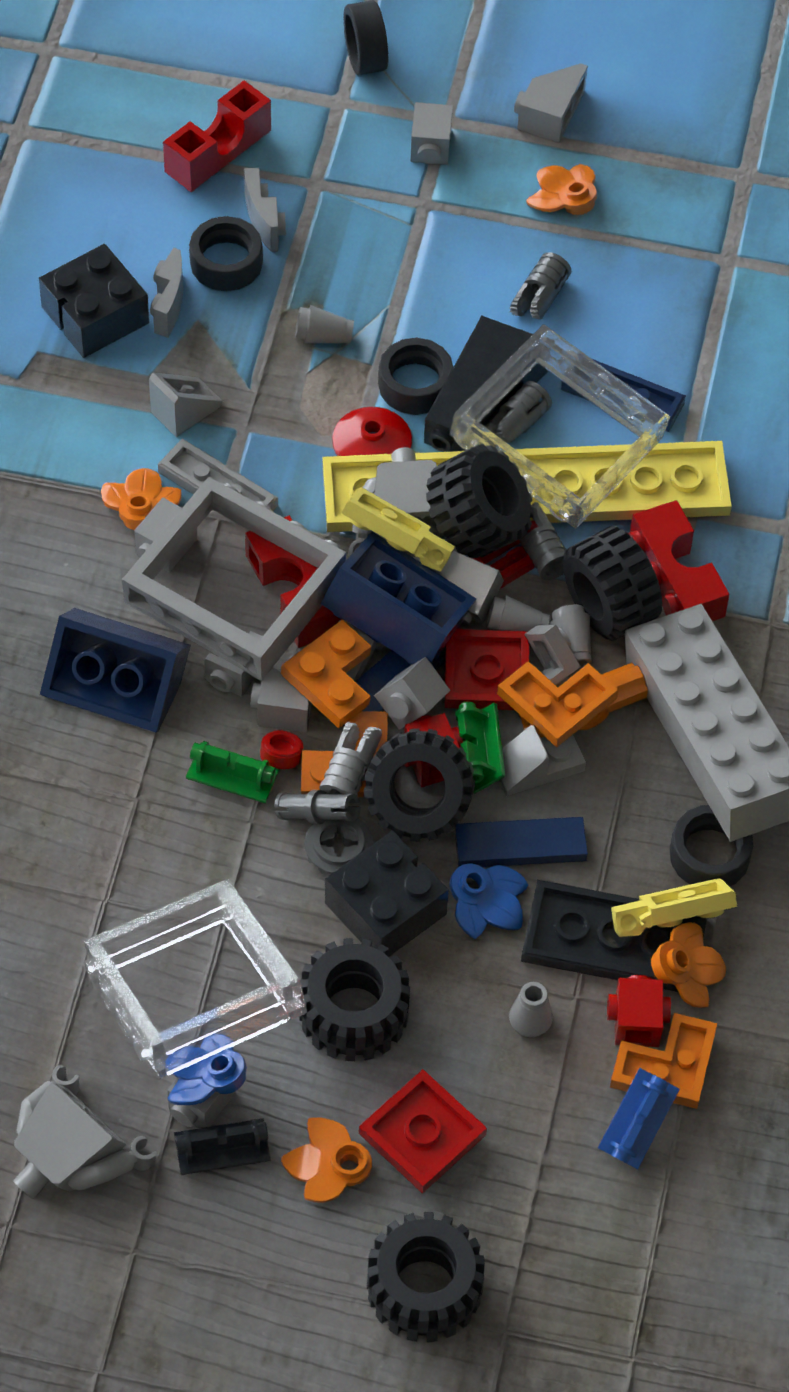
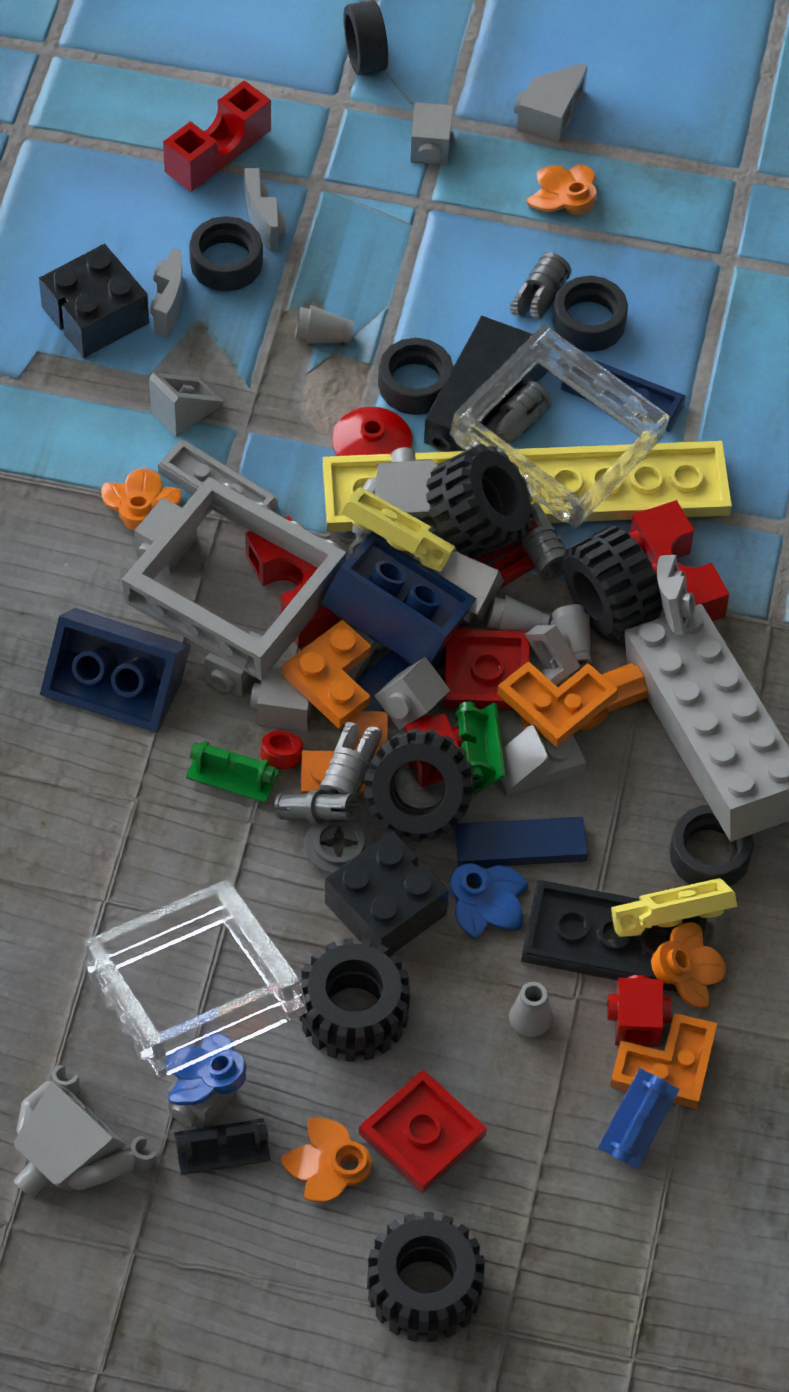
none -> black tyre [552,275,628,352]
none -> light grey slope [657,555,695,635]

